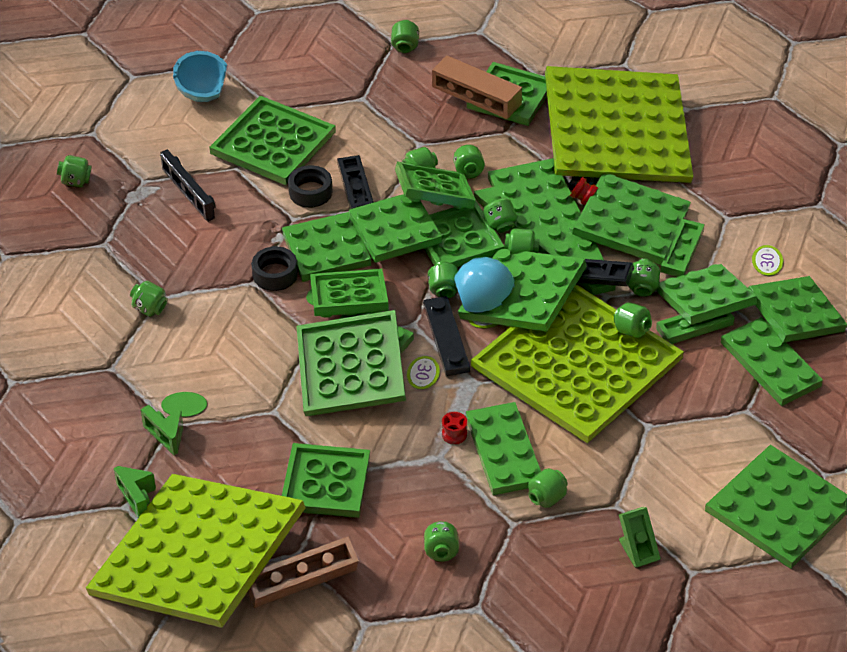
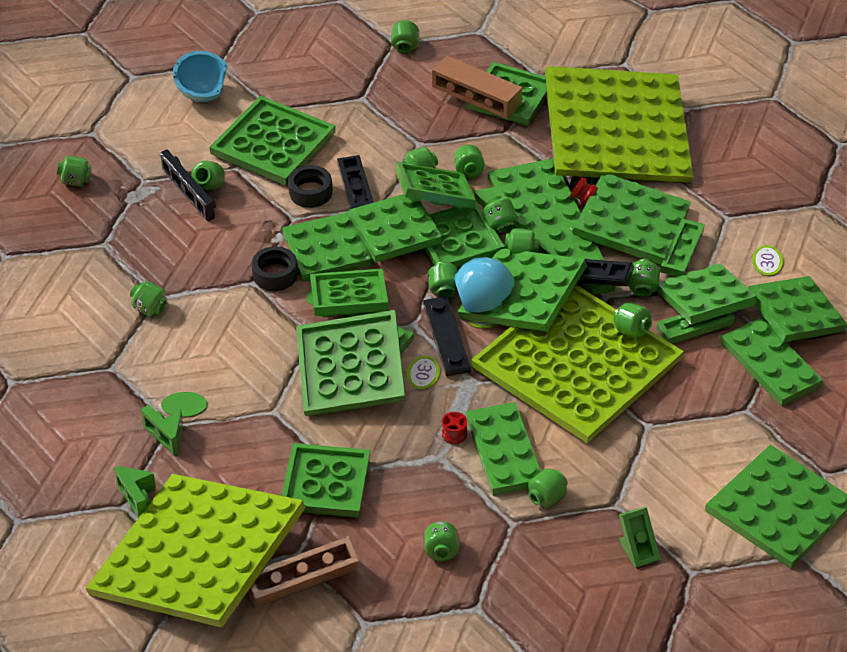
none -> bright green head [191,160,225,191]

